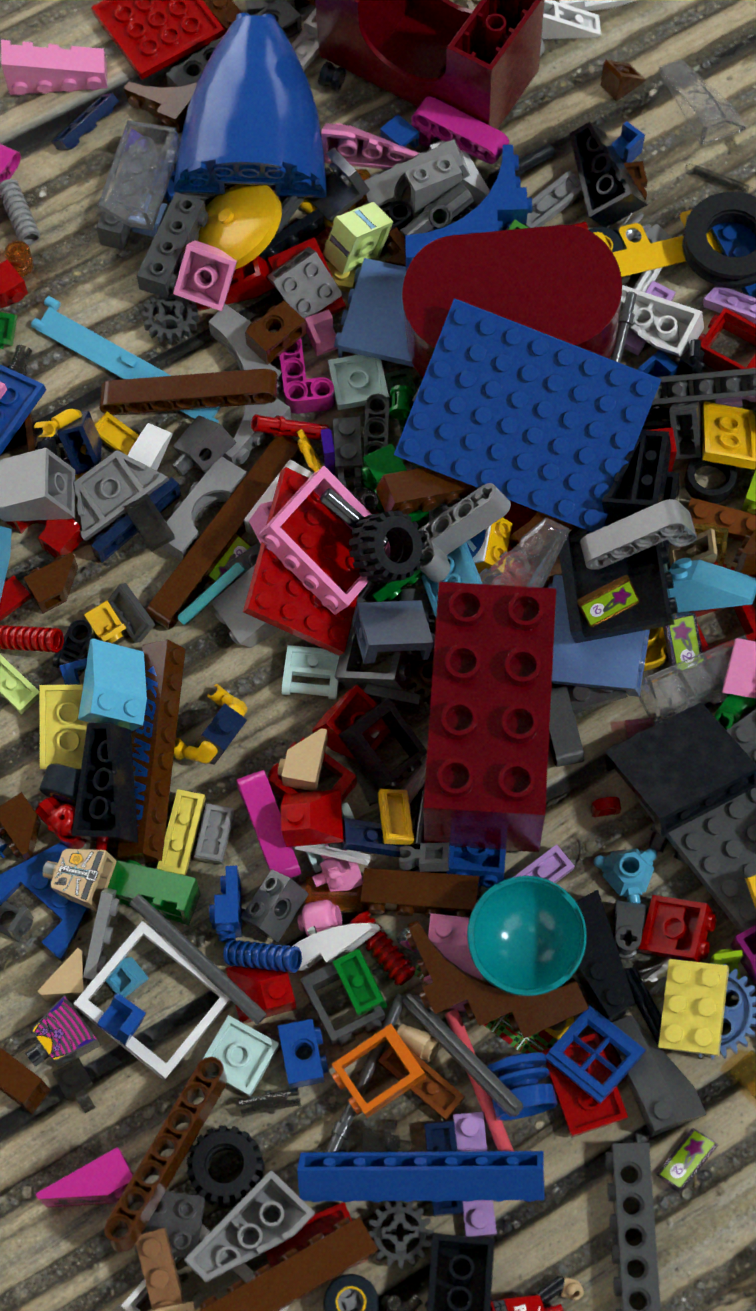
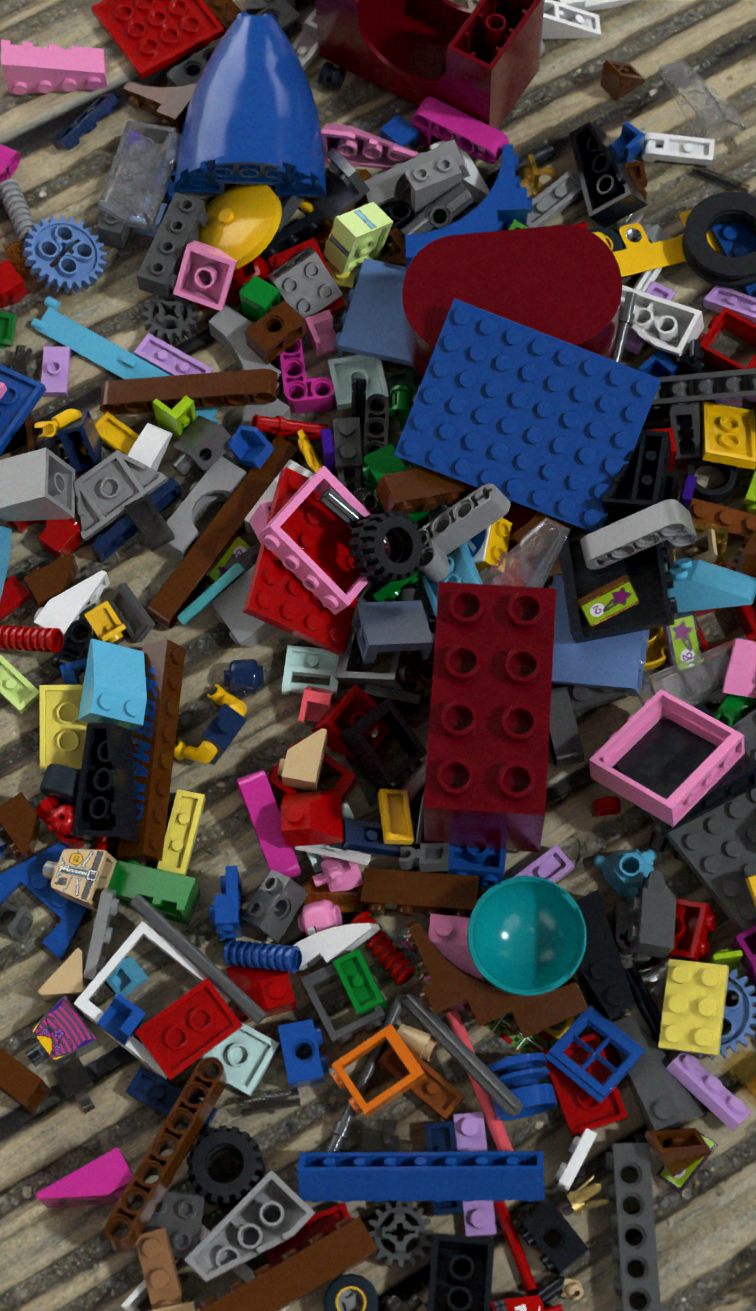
light grey plate [194,803,235,865] -> none
none -> medium blue gear [22,215,107,294]
none -> white slope [34,570,110,637]
none -> lavender plate [41,346,71,397]
none -> dark blue plate [125,1066,218,1136]
none -> lavender plate [134,333,214,376]
none -> red plate [135,978,243,1081]
none -> lime panel [152,395,197,441]
none -> dark blue head [224,659,264,696]
none -> blue panel [226,425,275,469]
none -> green brick [239,275,281,332]
none -> coral panel [298,686,335,723]
none -> black axle [351,378,366,430]
none -> red bar [493,1201,537,1292]
none -> black brick [520,1200,589,1276]
none -> clear yellow bracket [523,154,559,195]
none -> white plate [554,1128,597,1194]
none -> pearl gold piece [562,1174,609,1217]
none -> bright pink window [589,689,745,827]
none -> dark grey hinge [628,869,676,958]
none -> white plate [642,132,715,166]
none -> reddish brown slope [645,1128,710,1177]
none -> lavender plate [666,1052,751,1132]
none -> dark purple tile [679,475,697,510]

